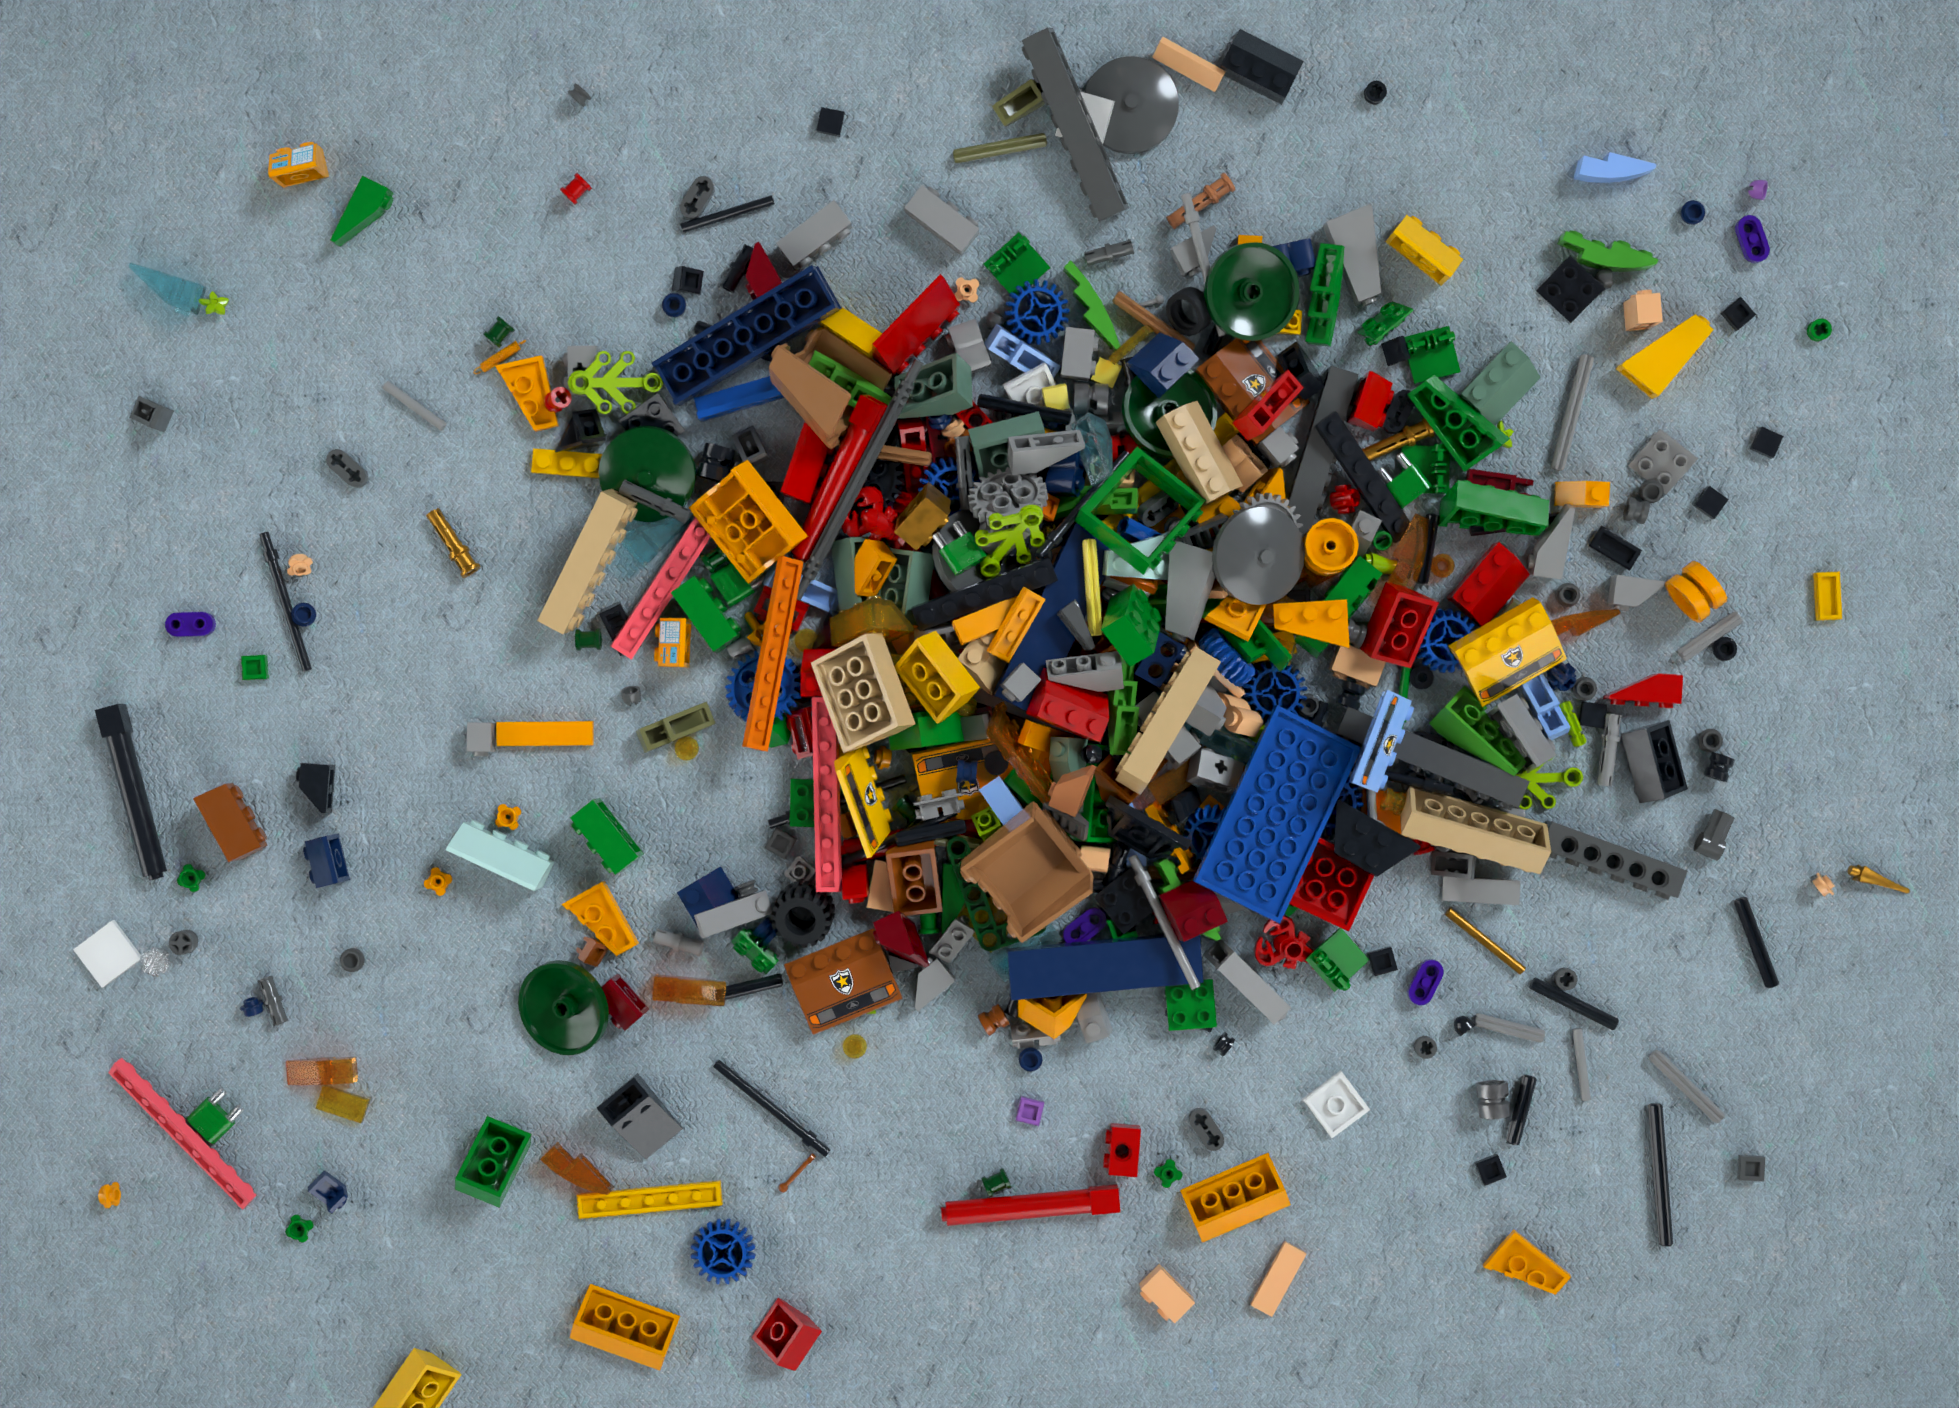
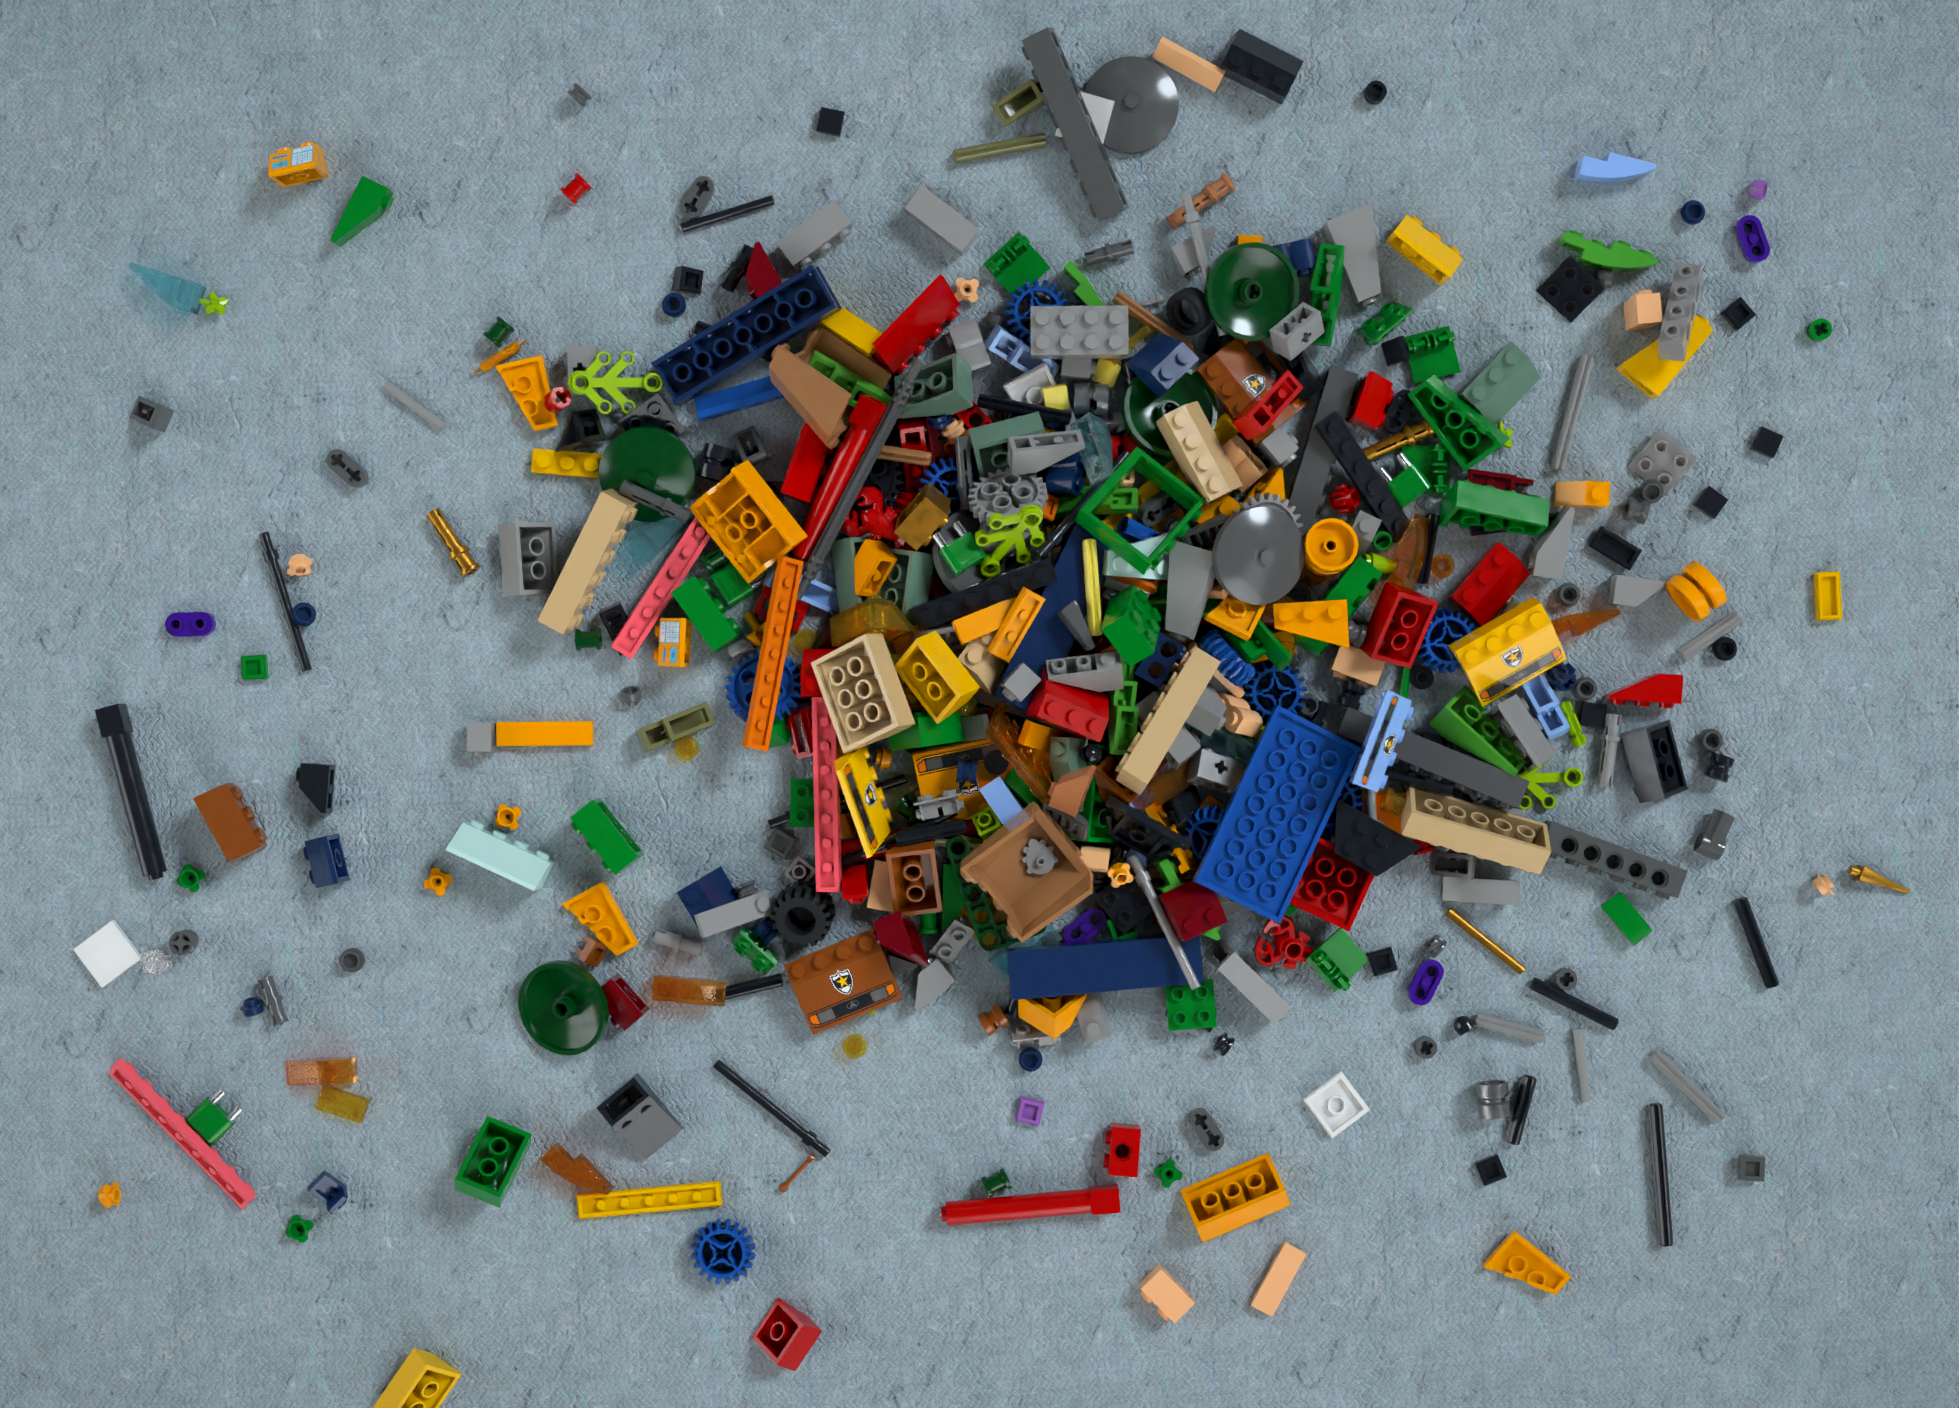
light orange slope [570,1284,680,1370] -> none
none -> light grey slope [498,522,559,597]
none -> light grey piece [1022,839,1058,875]
none -> light grey brick [1030,305,1129,359]
none -> light orange plate [1107,863,1134,888]
none -> light grey brick [1269,302,1324,361]
none -> dark grey bush [1424,934,1447,958]
none -> green slope [1601,892,1652,946]
none -> light grey brick [1657,263,1703,361]

